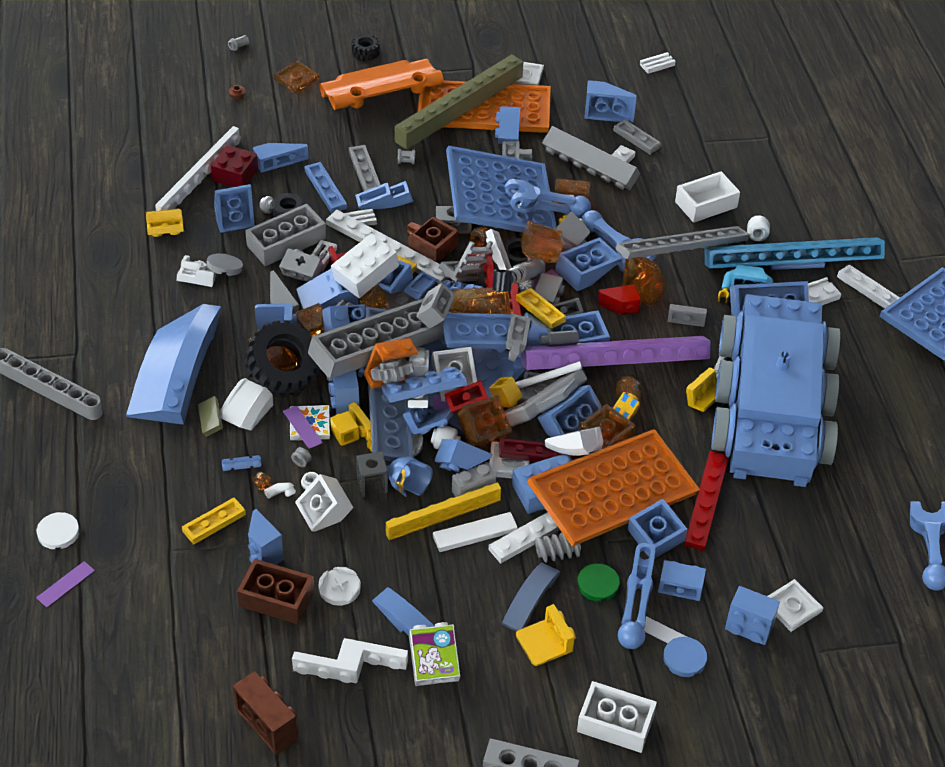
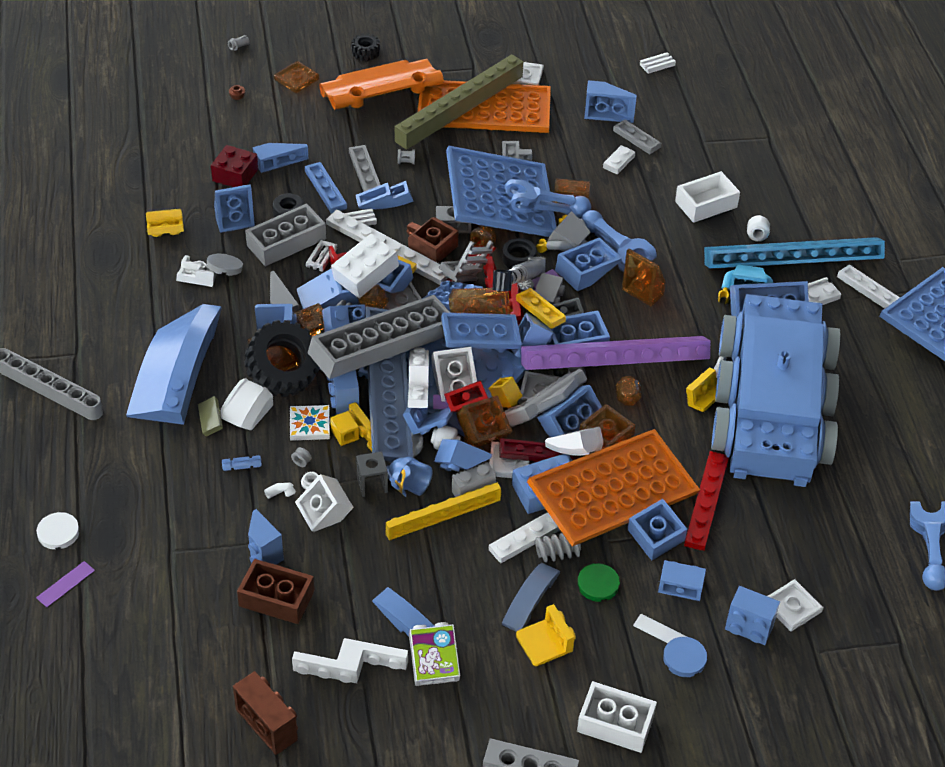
white plate [155,126,240,211] -> none
yellow plate [182,497,246,545] -> none
clear orange plate [252,472,272,490] -> none
white plate [260,196,274,214] -> none
light grey brick [279,248,324,282] -> none
medium lavender sticker [283,405,323,449] -> none
white tile [318,567,361,606] -> none
orange panel [364,338,418,389] -> none
light grey gear [370,358,414,383] -> none
medium blue plate [382,367,467,403] -> none
medium blue tile [404,271,437,300] -> none
light grey brick [416,283,455,329] -> none
white tile [433,512,517,552] -> none
white plate [486,229,512,270] -> none
medium blue brick [495,106,520,144] -> none
light grey hinge [506,313,531,362] -> none
white bar [516,361,582,389] -> none
clear orange brick [521,221,564,263] -> none
dark grey cylinder [540,330,579,346] -> none
light grey brick [542,126,640,190] -> none
red slope [598,284,641,315] -> none
yellow brick [611,392,640,426] -> none
light grey plate [615,226,750,259] -> none
medium blue piece [618,543,655,649] -> none
light grey panel [668,304,707,327] -> none
medium blue bar [770,262,825,270] -> none

